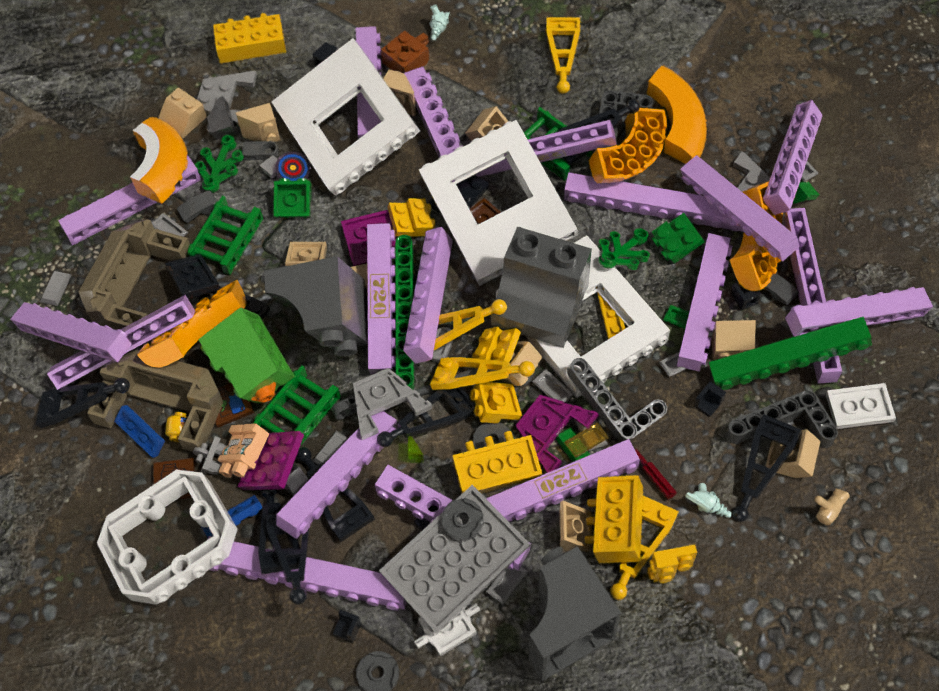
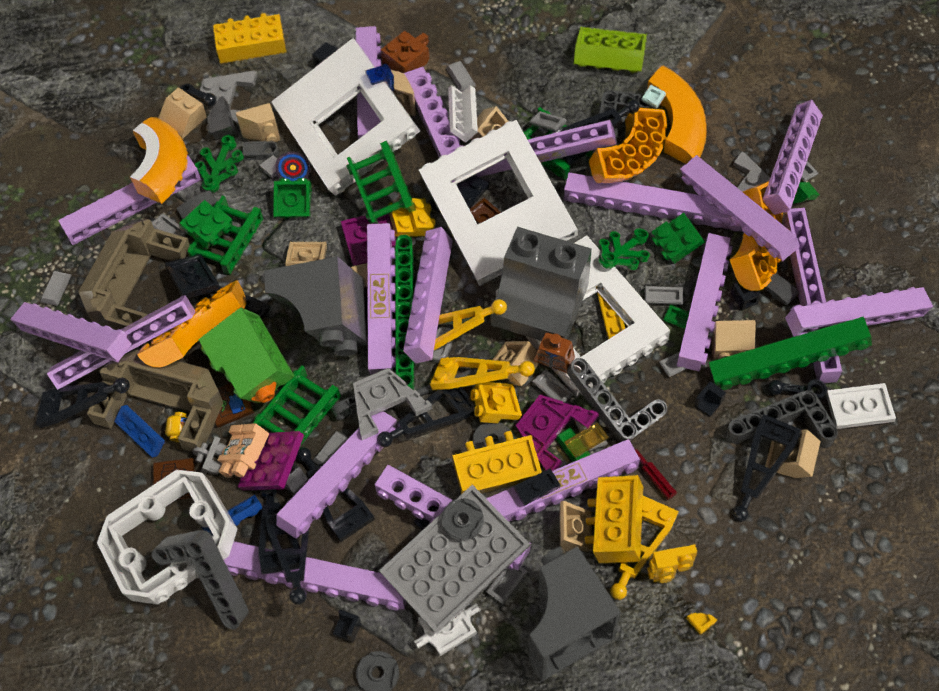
clear neon green slope [408,436,424,463] -> none
light aqua piece [430,5,449,41] -> none
yellow plate [473,327,521,362] -> none
yellow plate [546,17,580,94] -> none
light aqua piece [685,483,732,518] -> none
tan piece [814,488,850,526] -> none
none -> dark grey beam [152,530,249,629]
none -> green plate [179,200,232,249]
none -> black piece [180,84,217,107]
none -> green fence [346,140,416,224]
none -> clear blue bracket [365,64,394,91]
none -> light grey tile [446,61,476,92]
none -> white fence [448,85,478,142]
none -> black plate [514,468,560,506]
none -> light grey tile [529,112,566,133]
none -> dark orange torso [533,333,575,373]
none -> lime slope [574,27,647,73]
none -> light aqua tile [642,85,666,109]
none -> light grey tile [645,286,683,305]
none -> yellow tile [686,613,717,635]
none -> black piece [768,379,827,399]

